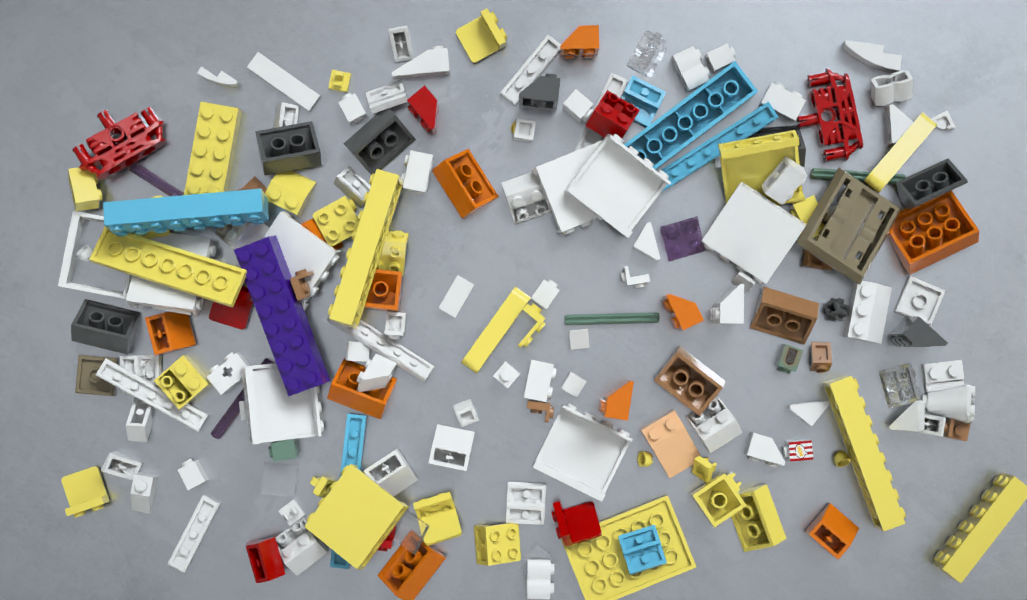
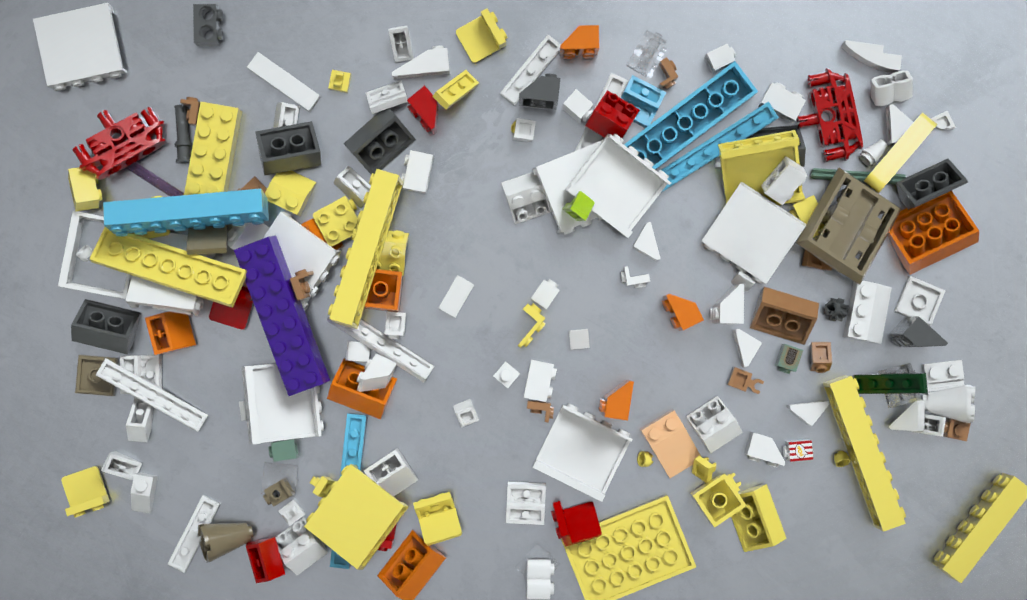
light yellow slope [154,355,212,410] -> none
white brick [178,459,209,490] -> none
white slope [197,67,241,87] -> none
white brick [207,352,250,395] -> none
clear purple axle [211,358,274,439] -> none
white brick [338,93,367,125] -> none
clear piece [394,510,429,554] -> none
white slope [429,424,475,471] -> none
orange slope [432,148,499,219] -> none
light yellow beam [461,286,531,374] -> none
light yellow bracket [474,523,521,566] -> none
white slope [561,372,587,397] -> none
sand green axle [565,313,660,325] -> none
medium azure slope [618,524,667,575] -> none
medium nougat slope [654,346,725,416] -> none
clear purple hinge [660,216,705,261] -> none
white brick [671,46,711,92] -> none
orange slope [805,503,859,560] -> none
none -> white panel [33,3,127,91]
none -> dark grey pin [174,105,192,164]
none -> medium nougat bracket [180,97,200,126]
none -> dark tan tile [186,225,228,255]
none -> dark grey brick [193,4,223,46]
none -> dark tan cone [198,523,253,563]
none -> dark tan brick [263,477,295,507]
none -> light yellow plate [432,70,479,110]
none -> lime slope [562,191,595,221]
none -> medium nougat bracket [659,57,678,89]
none -> medium nougat plate [727,367,764,394]
none -> white slope [733,329,762,367]
none -> dark green tile [854,373,928,394]
none -> white cone [859,139,888,167]

